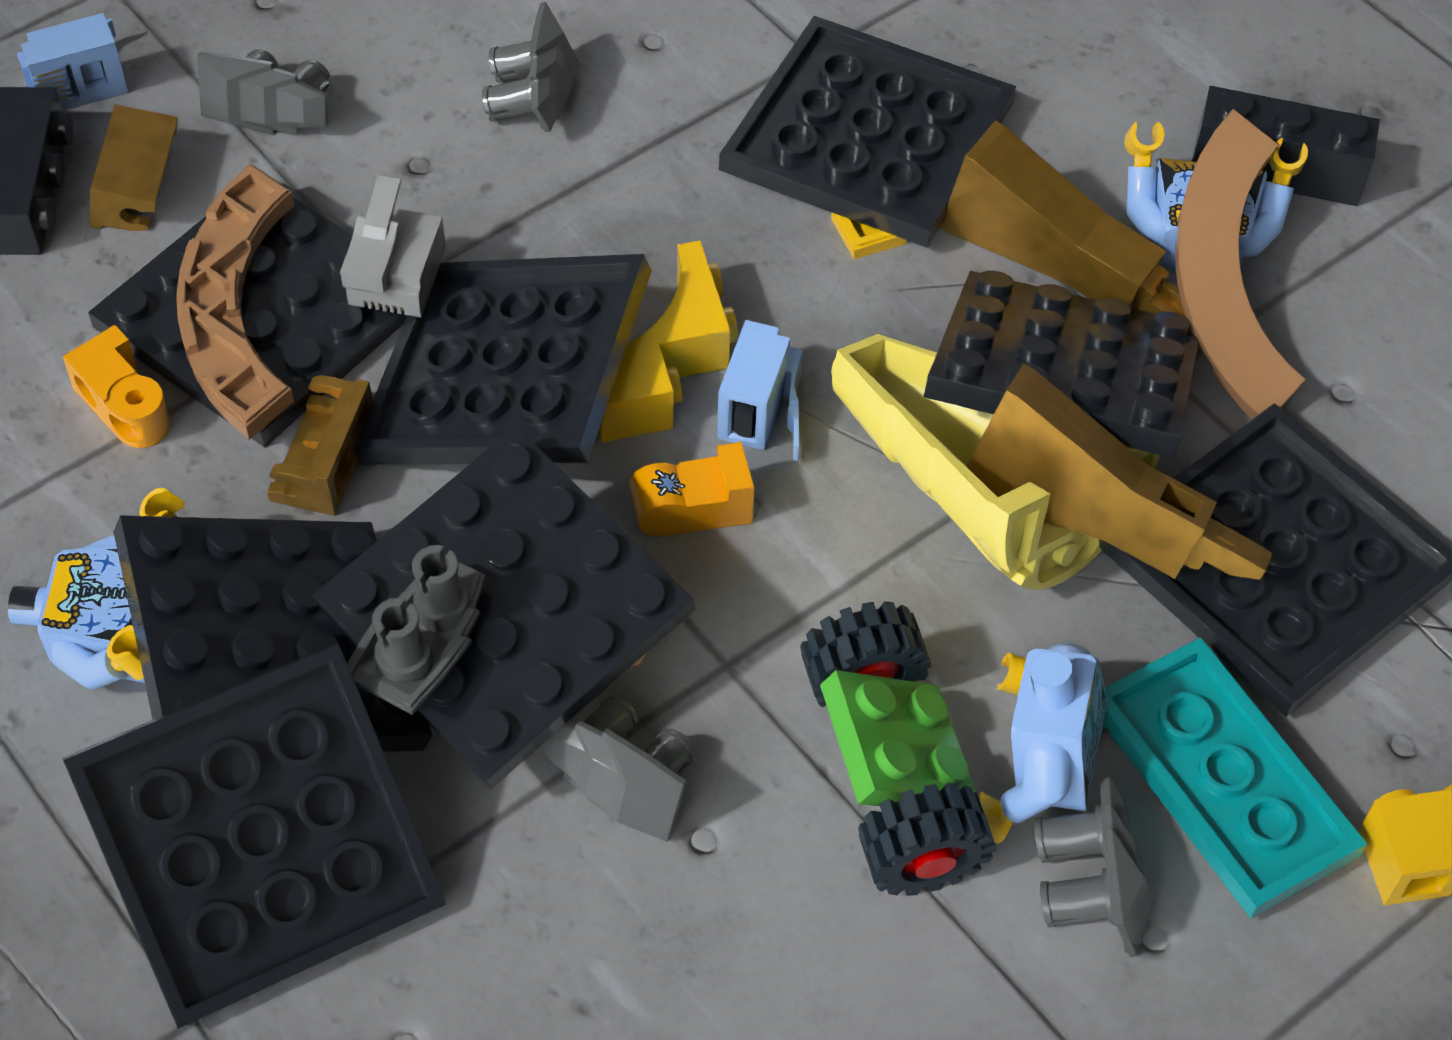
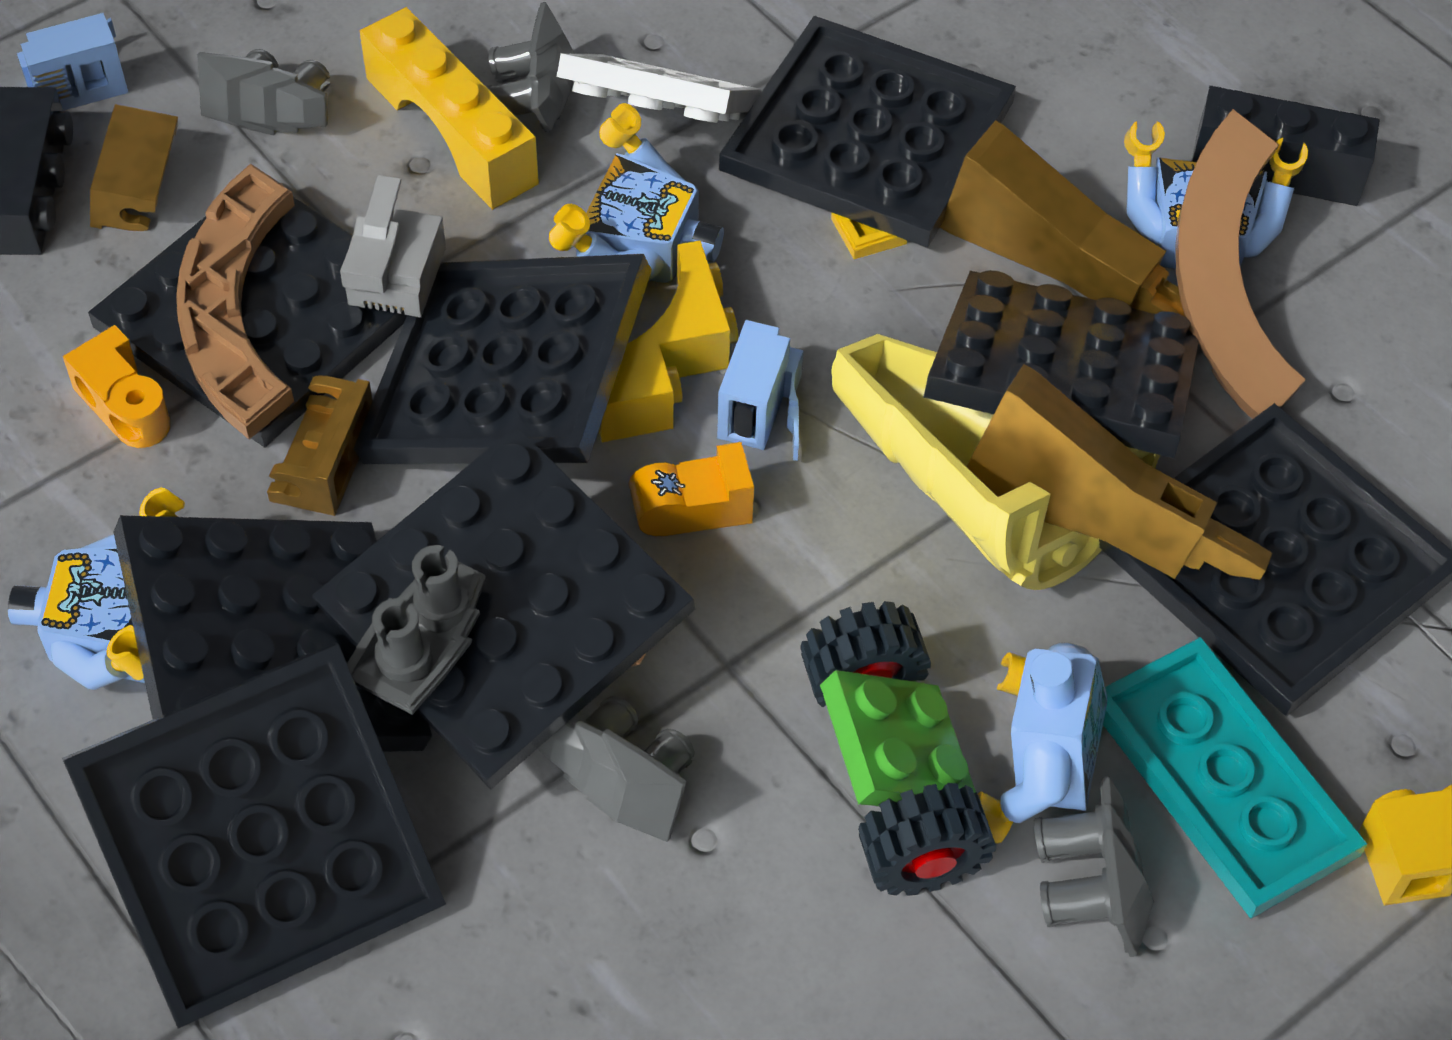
none -> yellow arch [359,7,539,210]
none -> torso [549,103,724,283]
none -> white plate [557,53,762,123]

